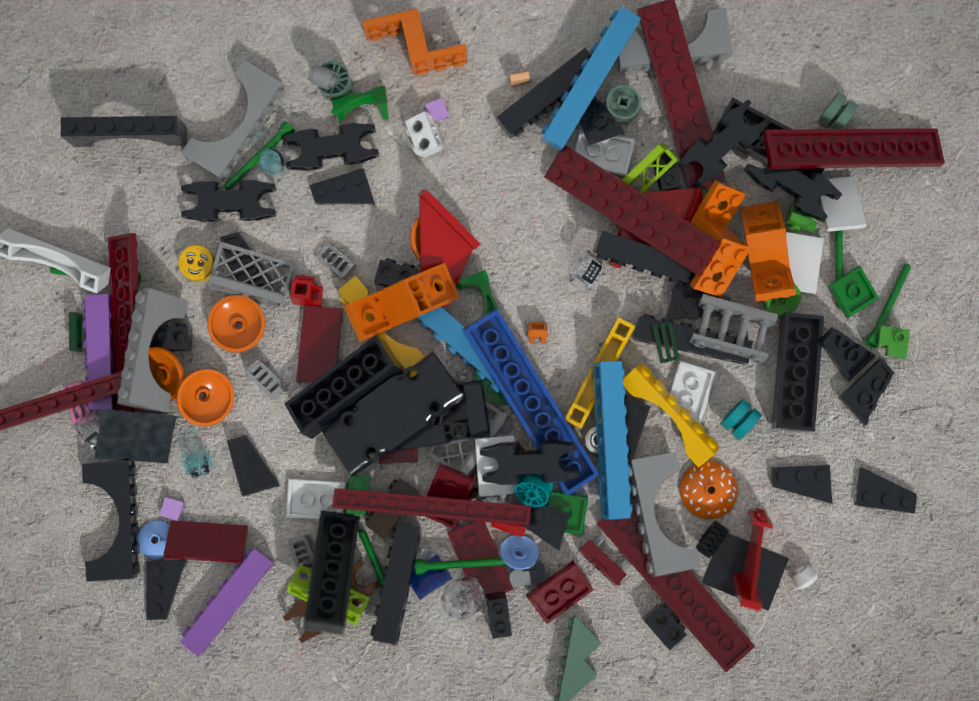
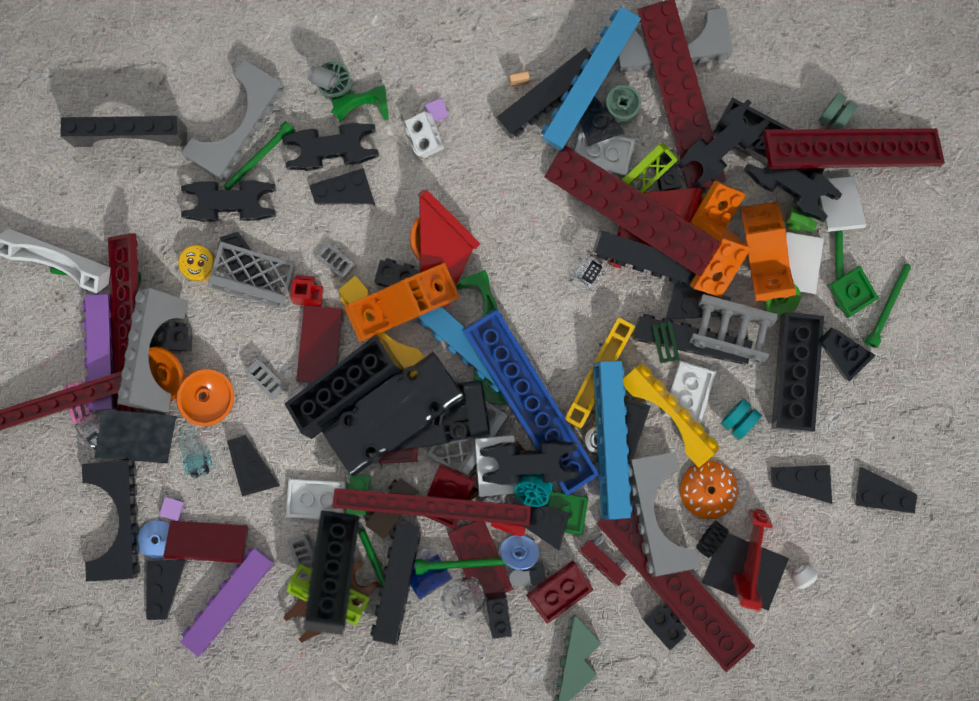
dark green tile [69,312,82,352] -> none
orange dish [207,295,266,353] -> none
clear light blue head [259,149,285,176] -> none
orange bracket [362,8,468,75] -> none
orange tile [528,322,548,344] -> none
black wing [838,358,894,426] -> none
bright green brick [877,325,910,359] -> none

